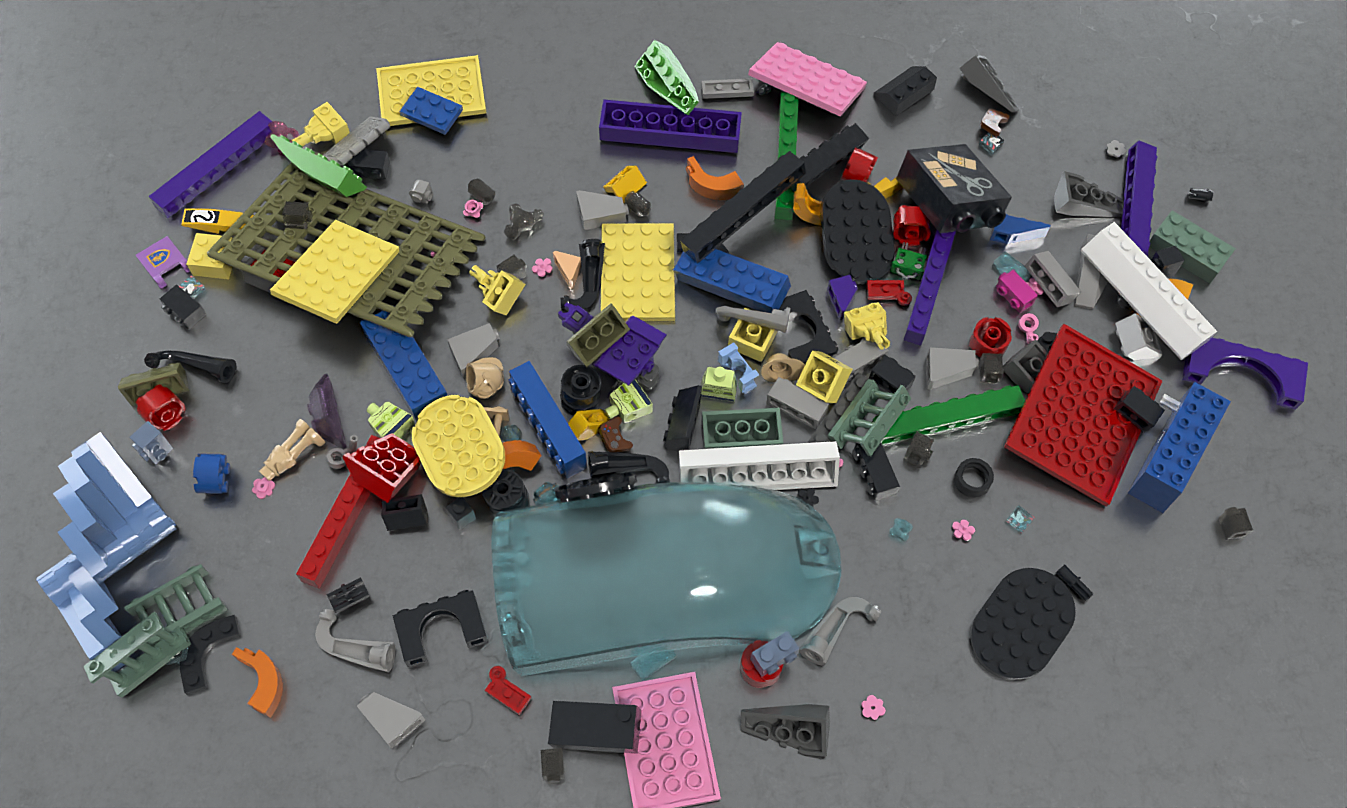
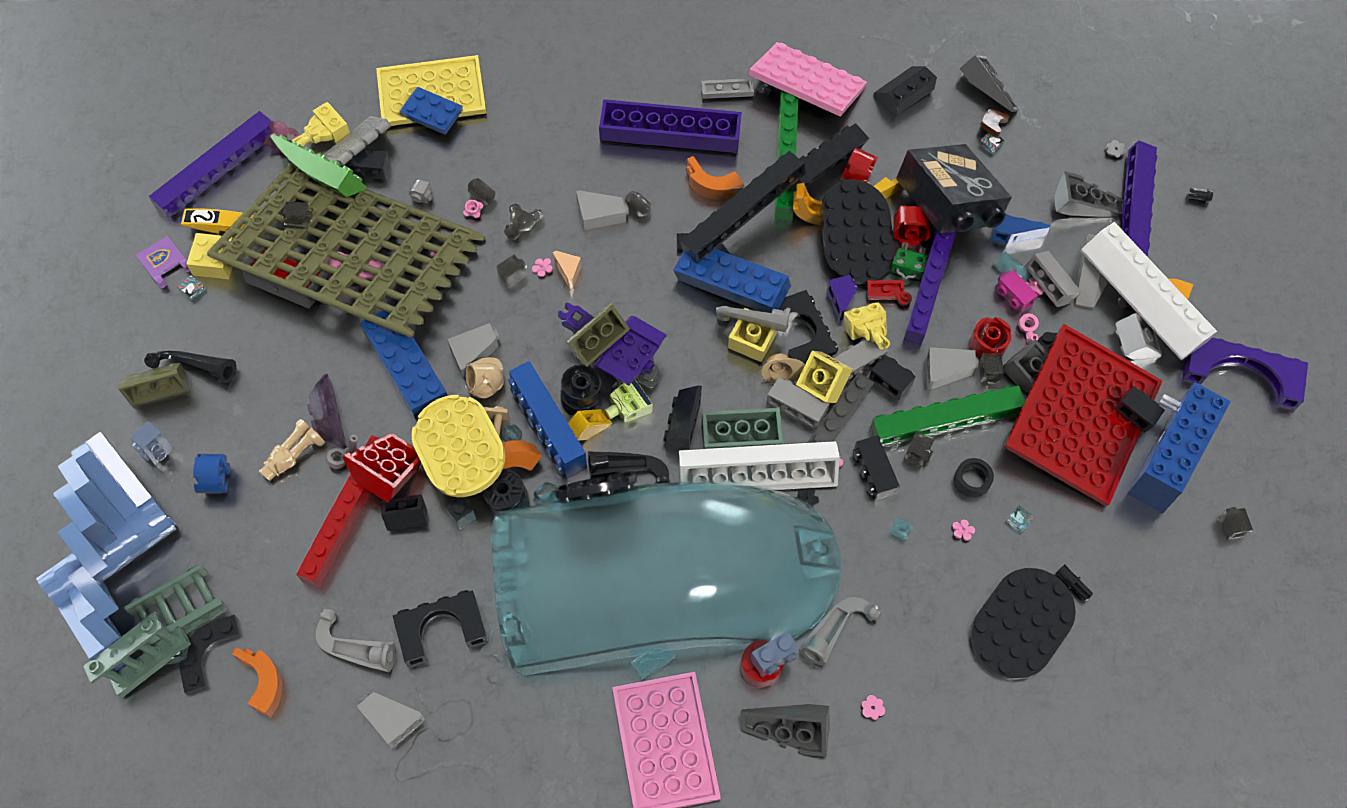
red brick [136,384,185,431] -> none
black brick [159,284,207,329] -> none
bright pink plant [252,477,275,499] -> none
light yellow plate [270,220,399,324] -> none
black hips [326,577,370,613] -> none
yellowish green torso [367,402,415,438] -> none
light yellow brick [469,265,526,316] -> none
red hinge [485,666,532,715] -> none
clear smoke brick [541,748,565,783] -> none
black brick [548,701,642,754] -> none
black animal [560,239,605,311] -> none
reddish brown piece [599,417,633,452] -> none
light yellow plate [601,223,675,321] -> none
yellow panel [603,166,647,203] -> none
wedge [635,40,699,115] -> none
yellowish green torso [701,367,737,402] -> none
light blue piece [718,342,759,394] -> none
sand green fence [827,379,911,456] -> none
sand green brick [1149,210,1236,284] -> none
black brick [1151,245,1185,279] -> none

